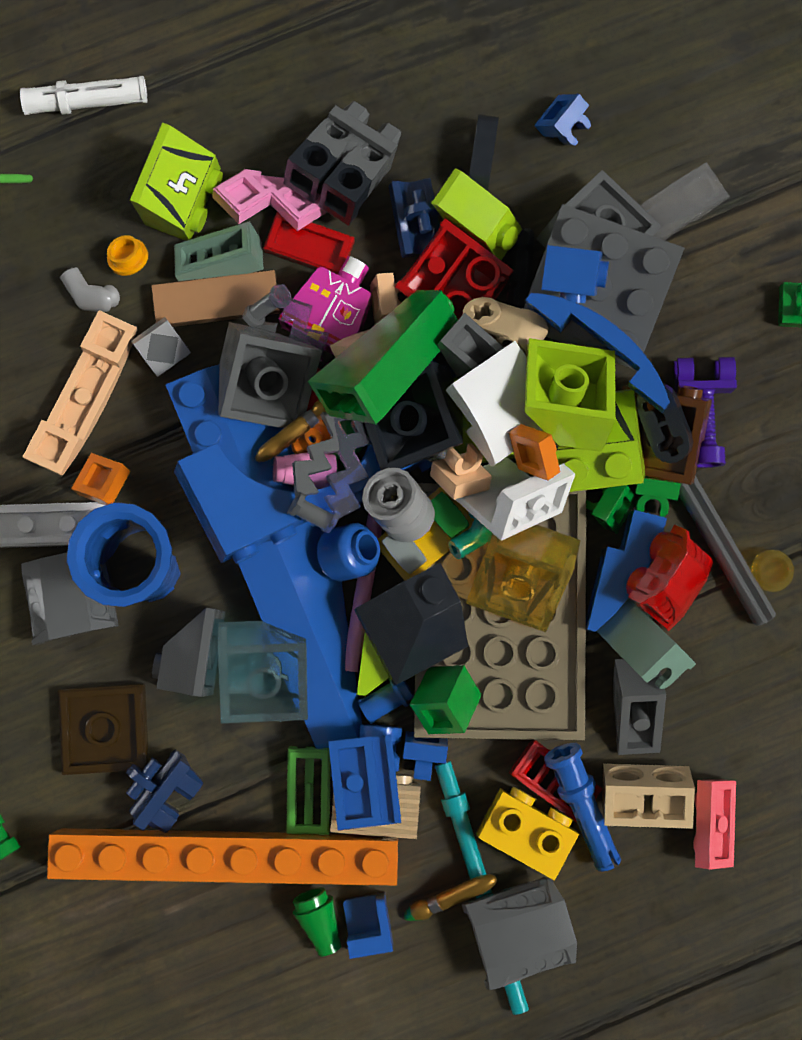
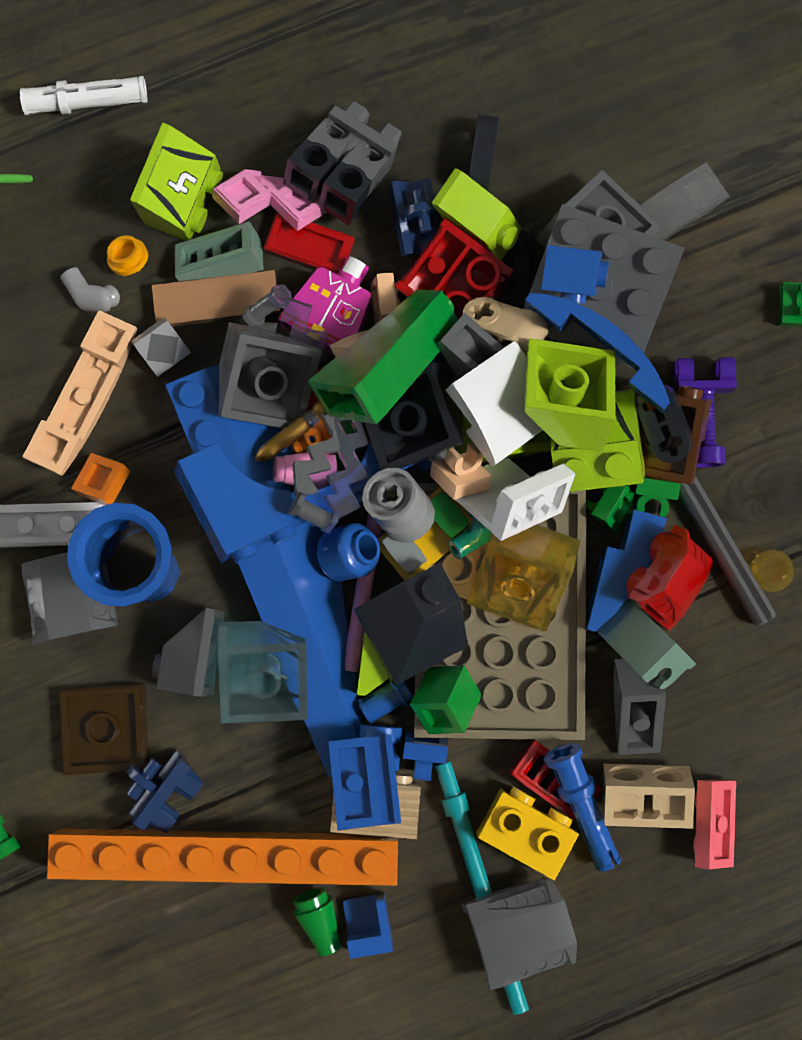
bright green tile [287,746,331,835] -> none
pearl gold piece [404,874,497,921] -> none
orange plate [508,424,560,481] -> none
blue tile [534,94,591,146] -> none

